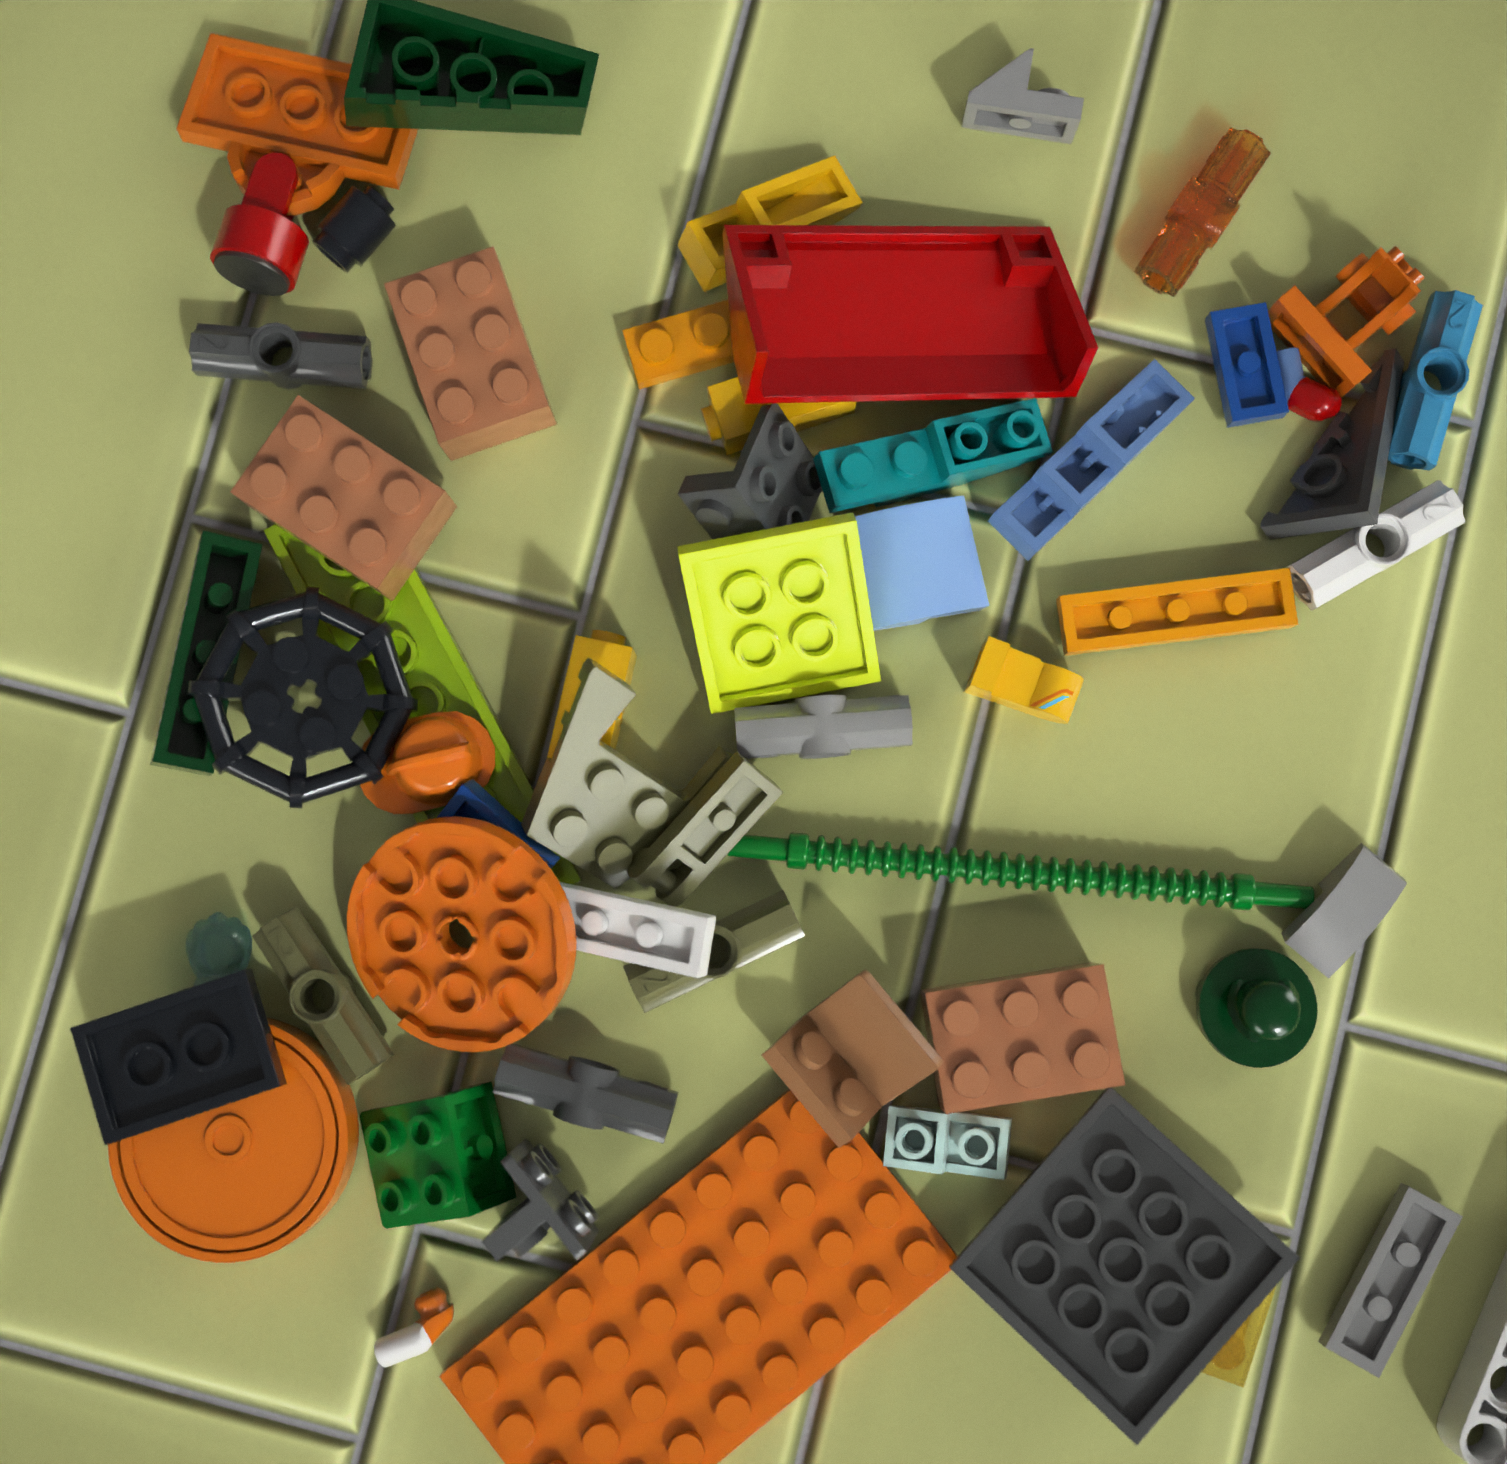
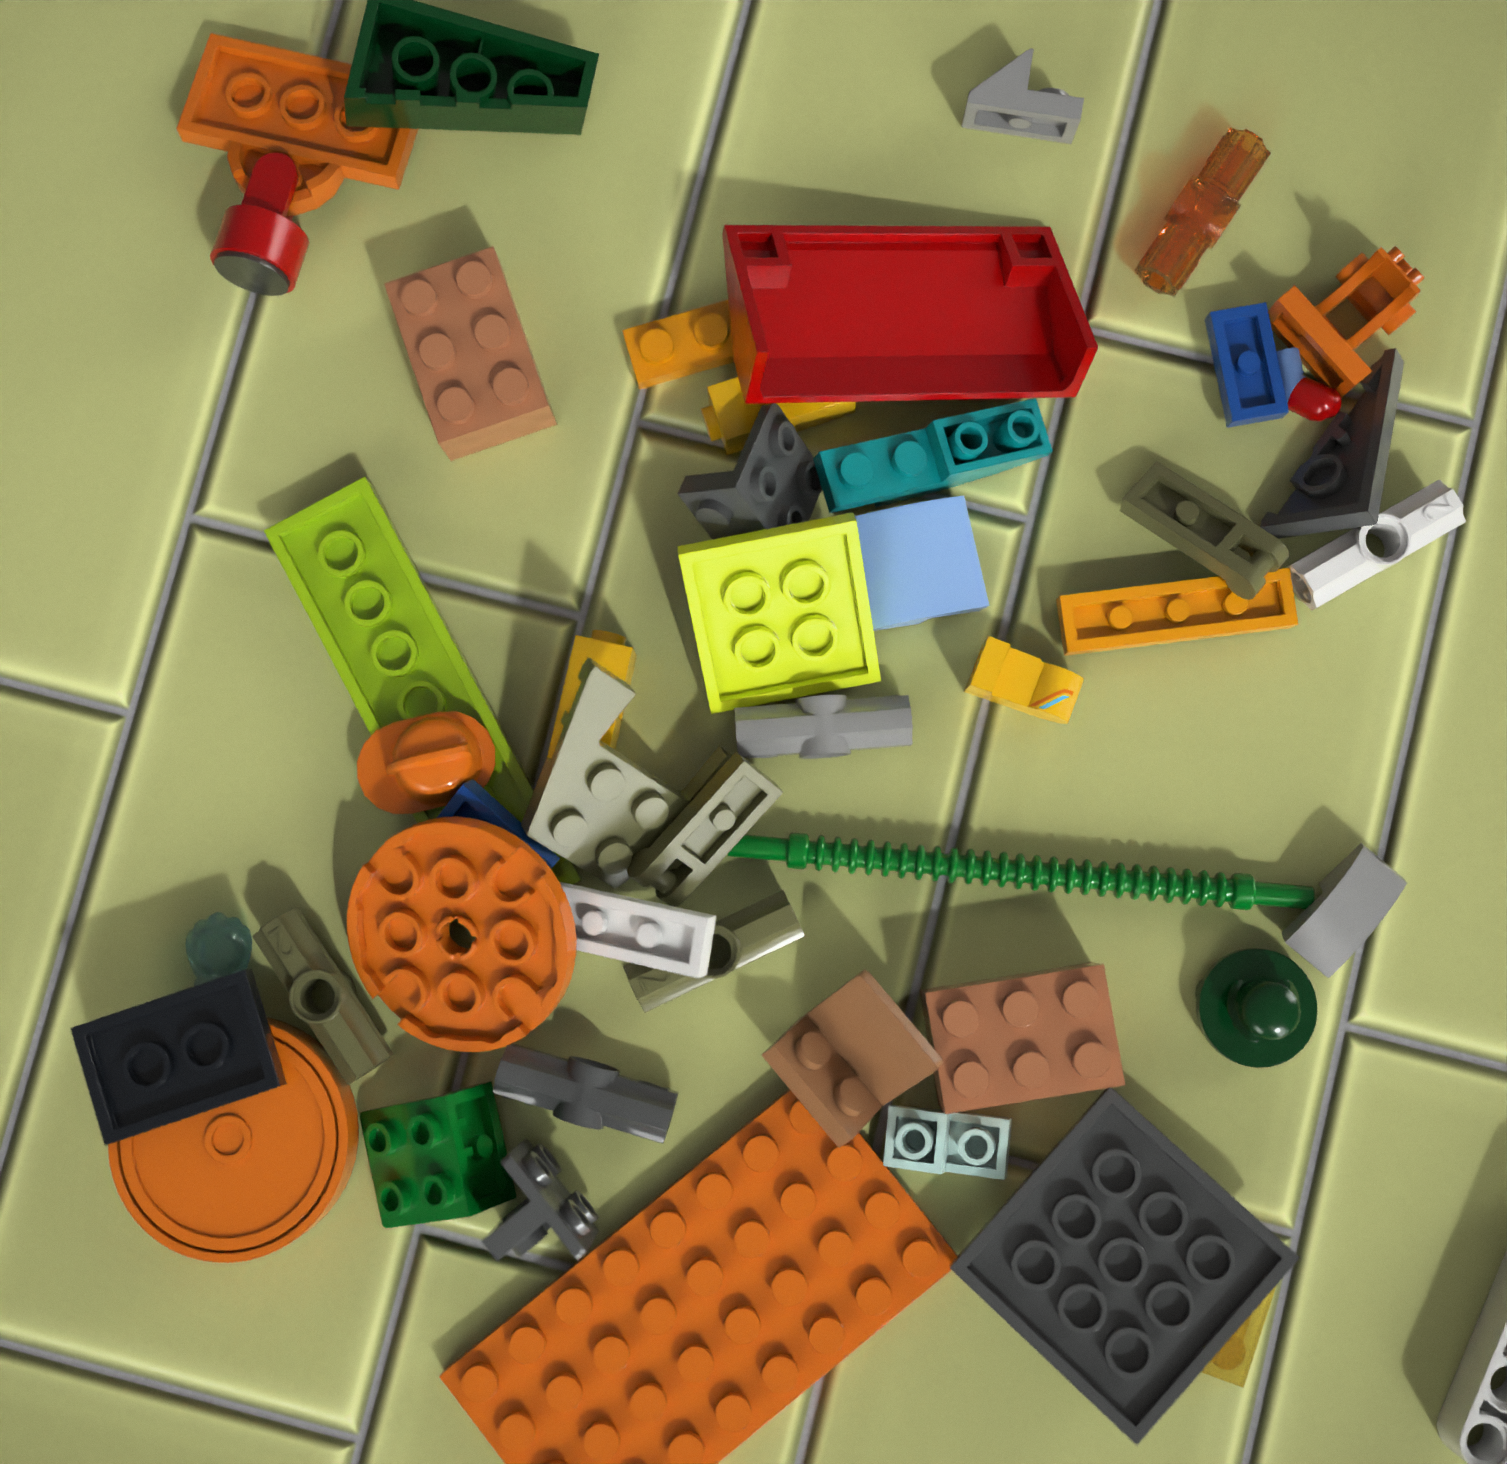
dark green brick [150,530,263,776] -> none
black plate [187,586,418,809] -> none
dark grey piece [189,322,373,389] -> none
nougat brick [230,395,457,601] -> none
black brick [312,186,396,273] -> none
arm [374,1287,454,1367] -> none
yellow slope [677,155,862,292] -> none
medium blue slope [988,359,1195,561] -> none
light grey plate [1318,1183,1463,1378] -> none
dark azure piece [1388,290,1483,471] -> none
none -> olive plate [1120,461,1289,600]

